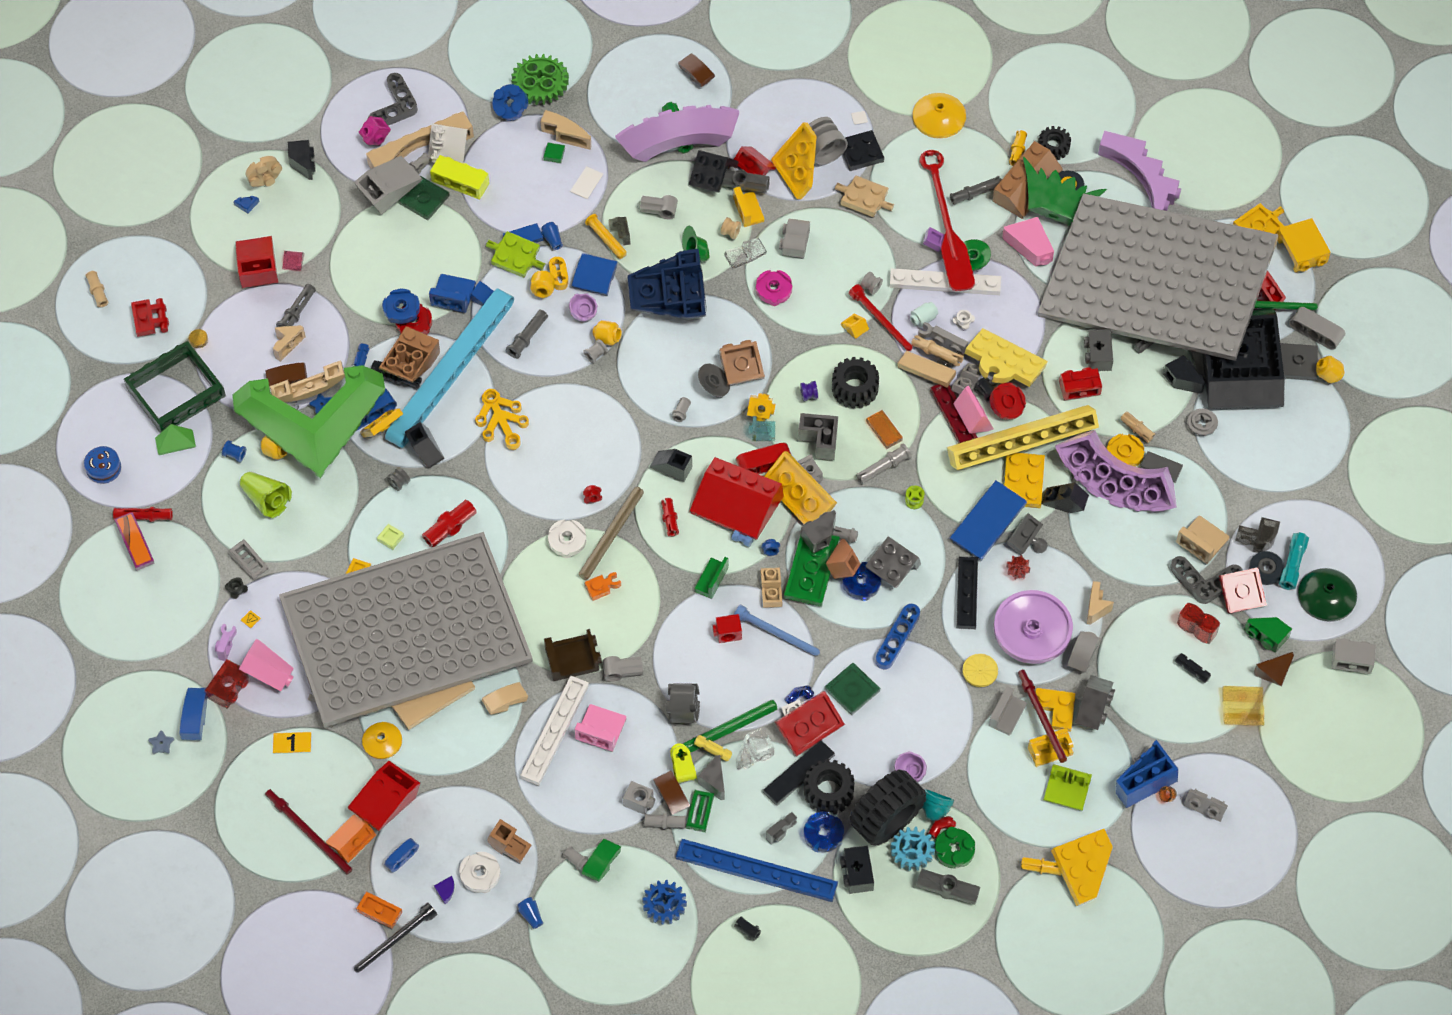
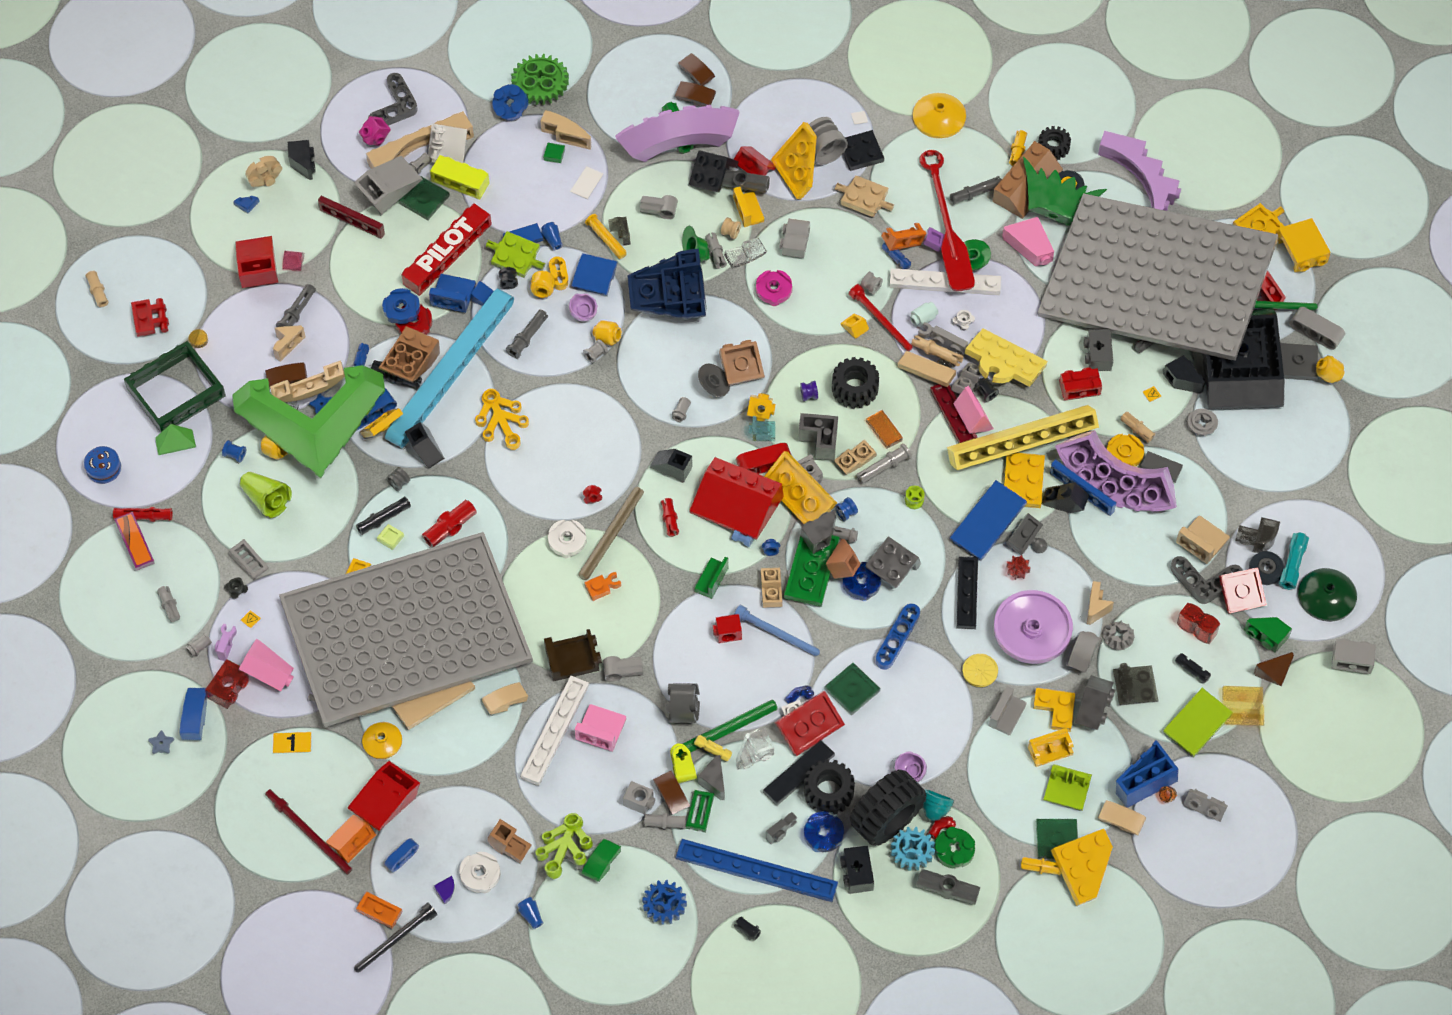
red tile [990,382,1026,420] -> none
dark red bar [1018,669,1067,763] -> none
none -> light grey axle [157,586,180,622]
none -> light grey pin [186,633,212,657]
none -> dark red tile [318,195,385,239]
none -> black pin [356,496,411,535]
none -> red brick [401,203,492,296]
none -> black wheel [498,267,518,290]
none -> lime plant [535,813,593,879]
none -> reddish brown slope [675,81,716,106]
none -> light grey pin [705,232,727,269]
none -> tan slope [834,439,877,475]
none -> blue wheel [835,497,858,521]
none -> orange hinge [881,223,927,251]
none -> blue axle [882,243,911,269]
none -> clear green tile [1036,819,1078,859]
none -> blue tile [1050,459,1117,516]
none -> tan slope [1098,800,1146,835]
none -> light grey gear [1103,620,1135,650]
none -> clear smoke hinge [1113,663,1159,705]
none -> yellow sticker [1143,386,1161,402]
none -> lime tile [1163,687,1233,757]

